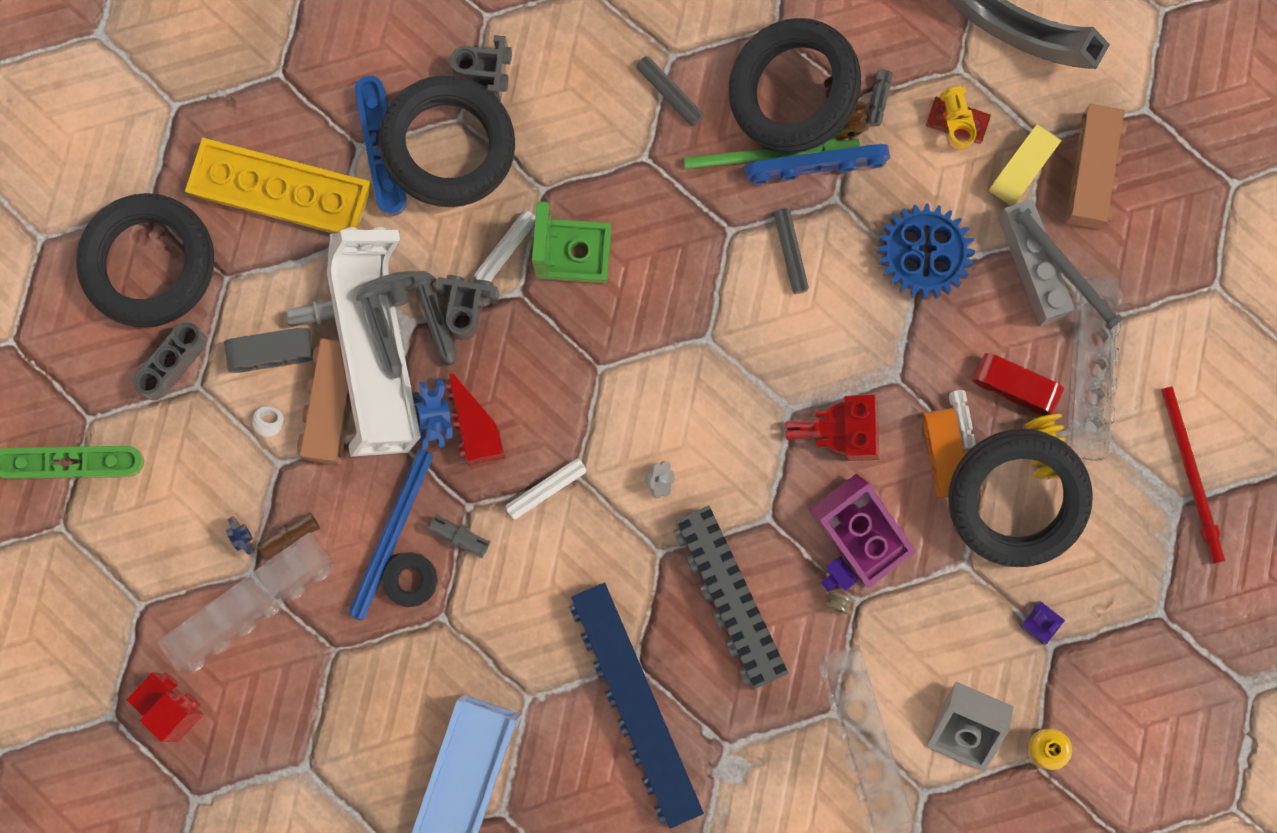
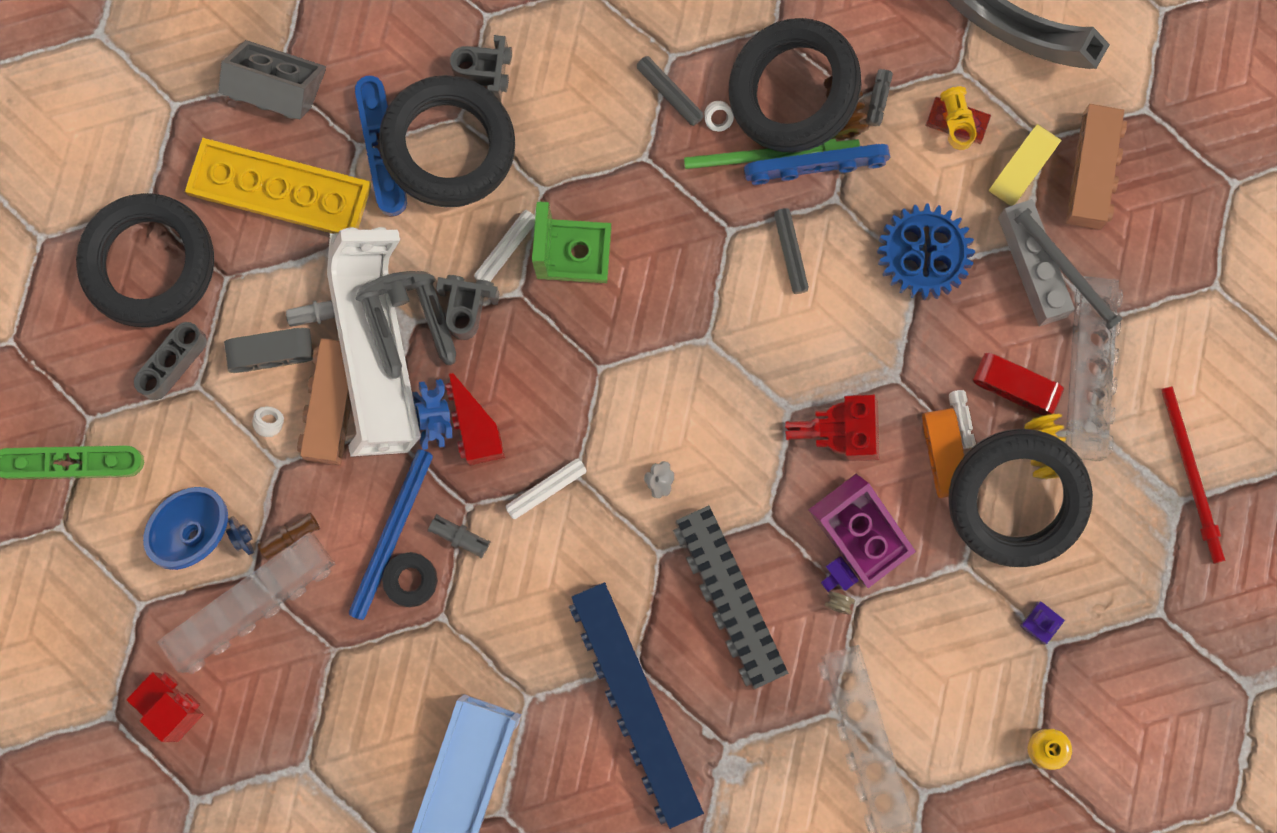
light grey slope [927,681,1014,772] -> none
none -> blue dish [143,487,228,570]
none -> dark grey slope [218,40,326,120]
none -> white piece [704,101,734,132]

